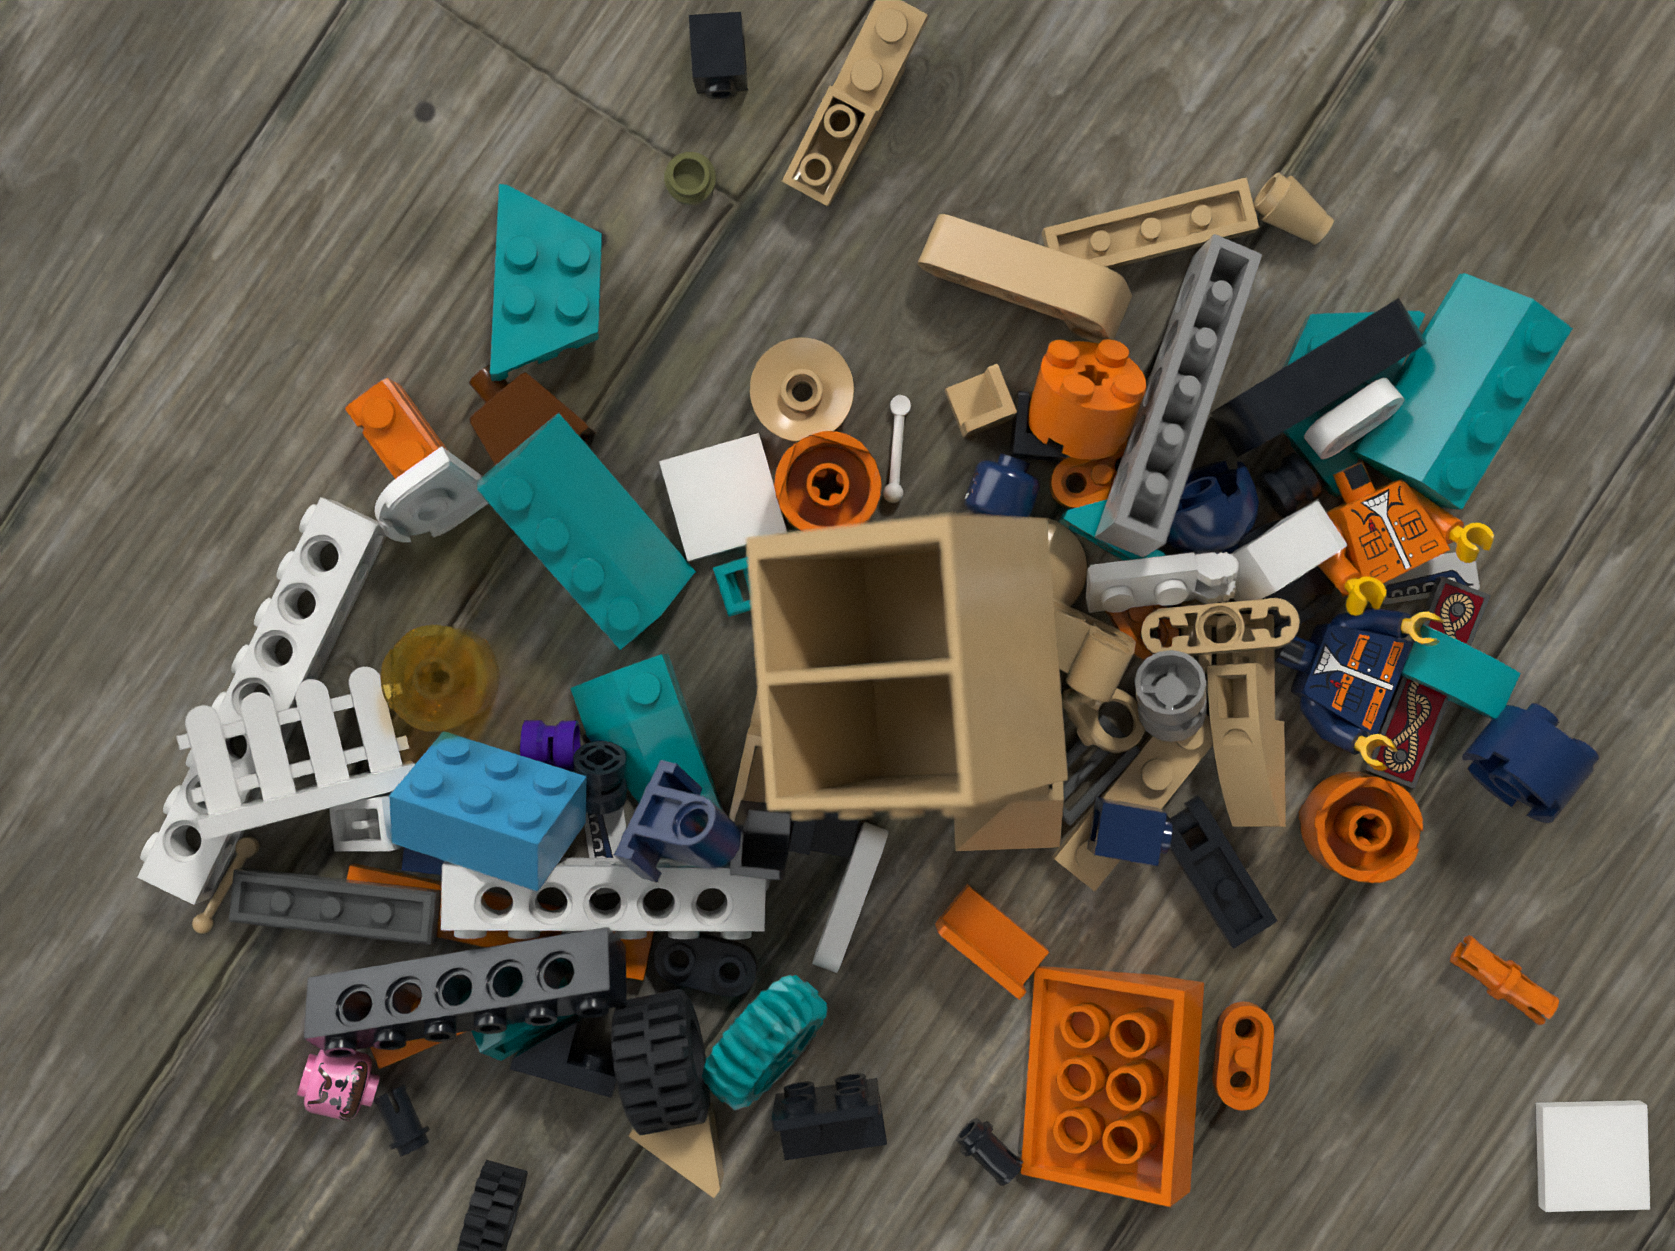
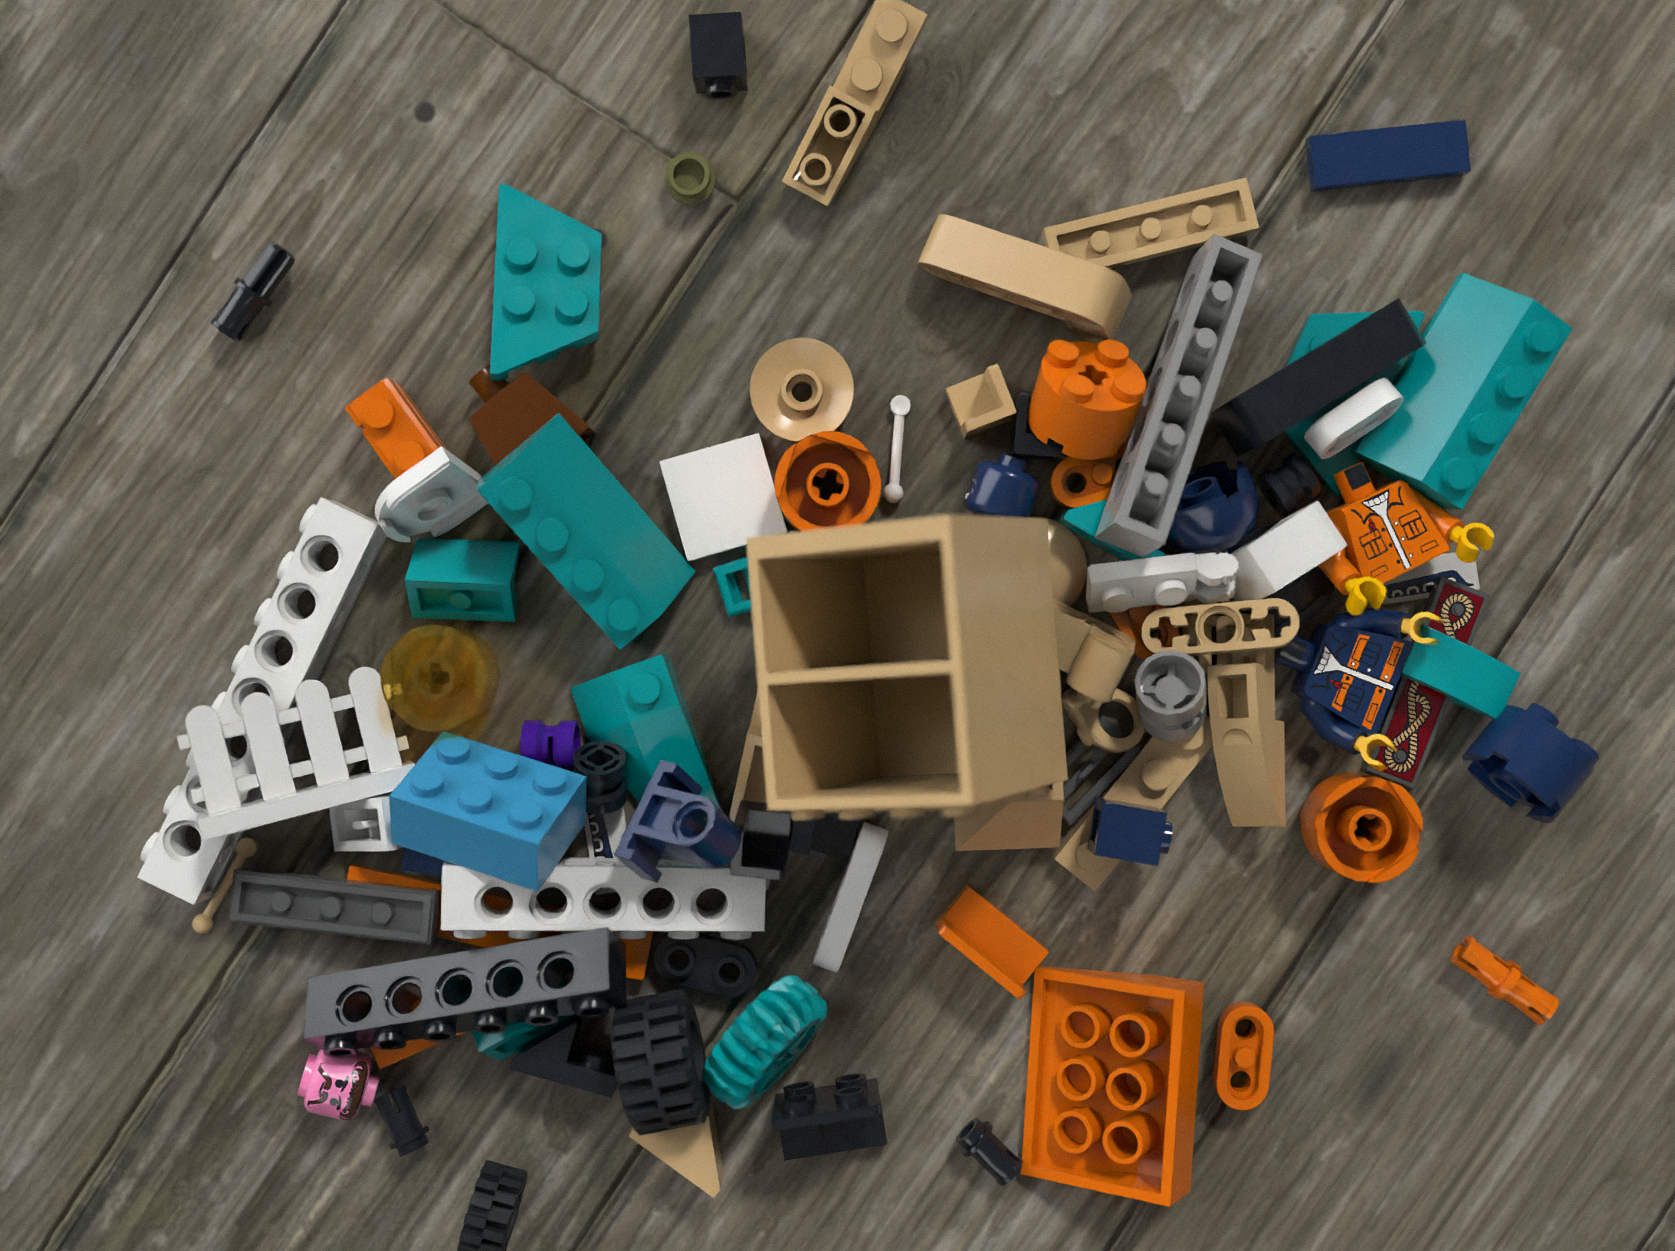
black plate [1166,795,1278,949] -> none
tan cone [1253,173,1334,245] -> none
white tile [1536,1100,1650,1212] -> none
none -> black axle [211,242,295,342]
none -> teal panel [405,538,520,622]
none -> dark blue tile [1305,119,1471,192]

